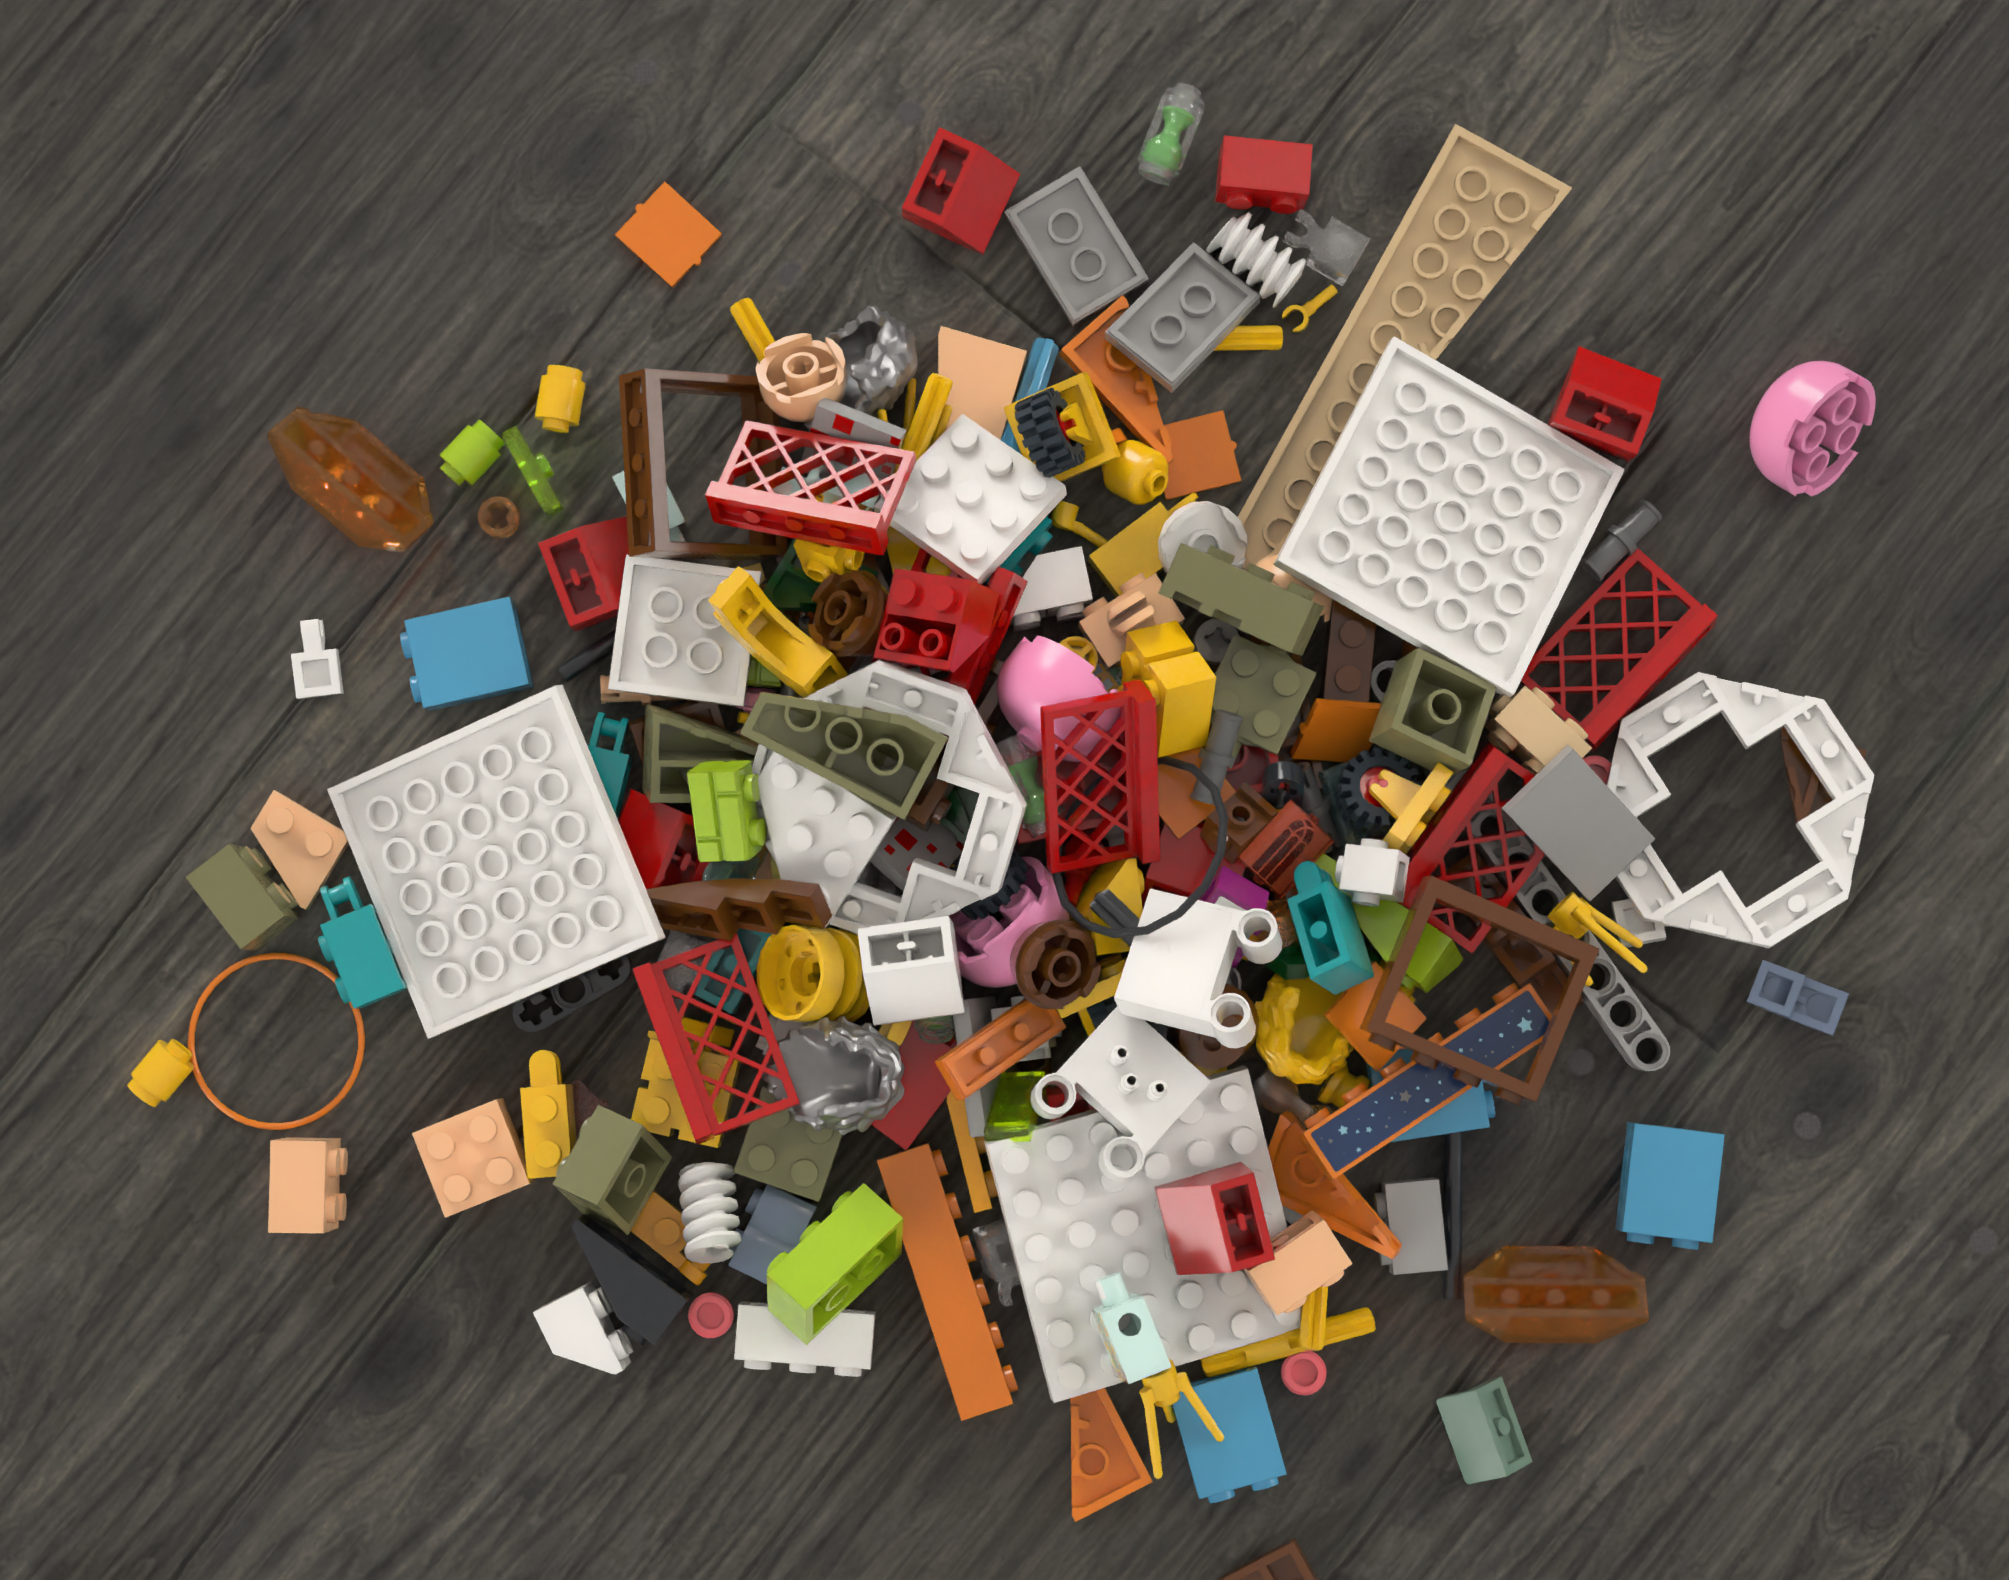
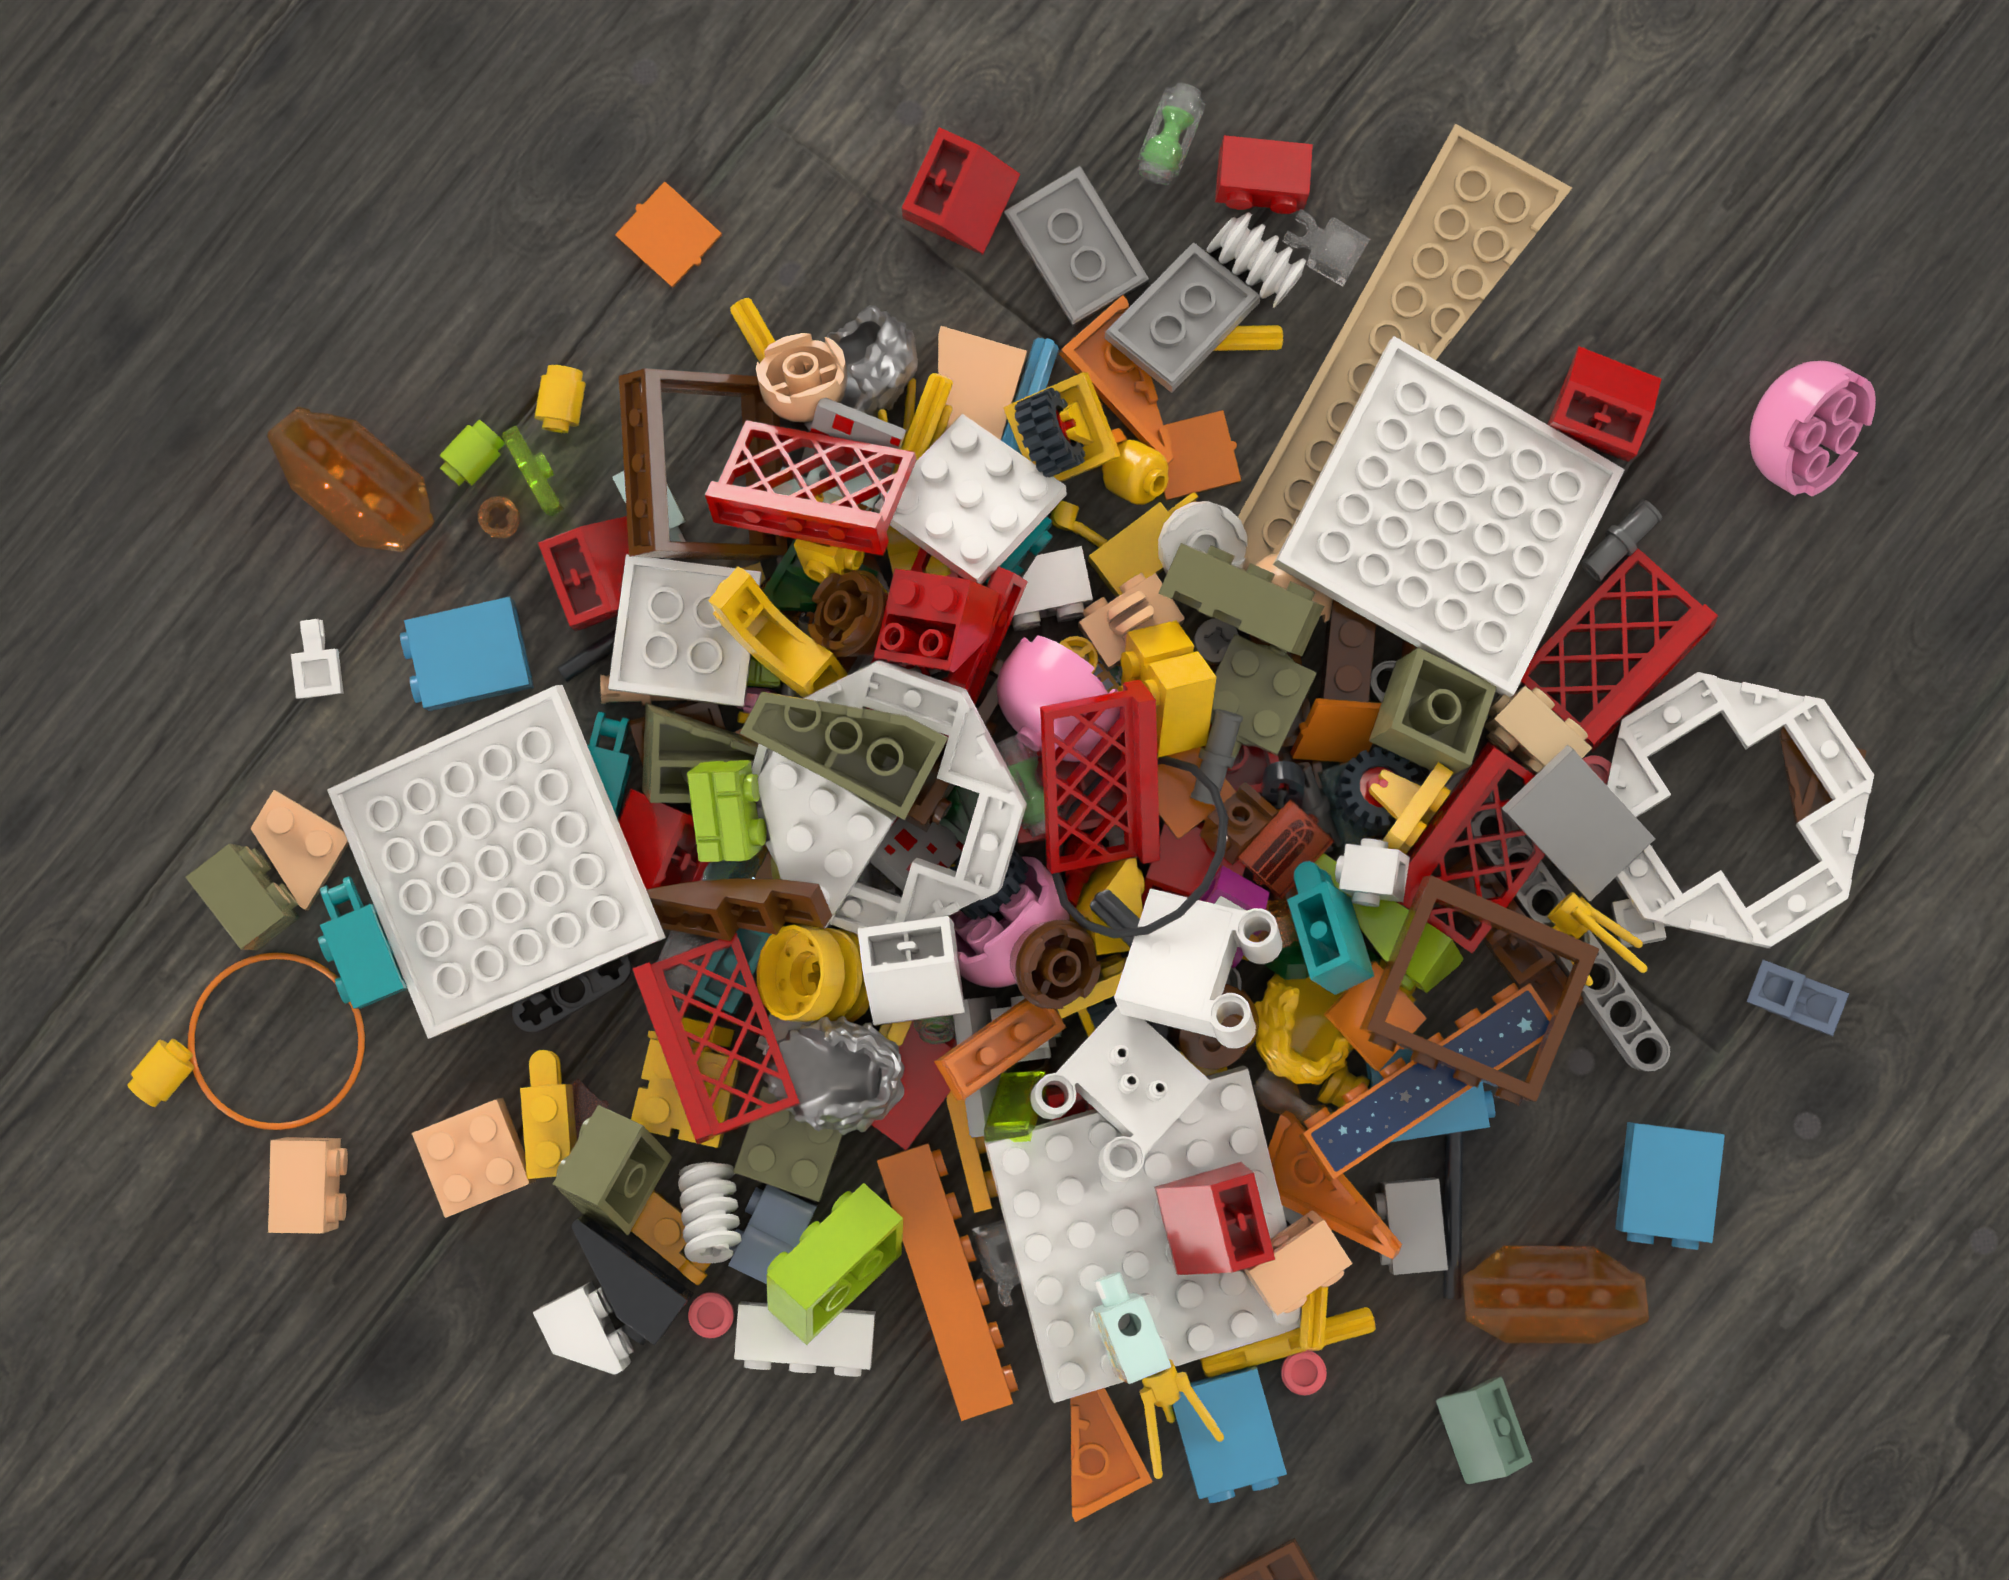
yellow hand [1282,284,1338,333] -> none

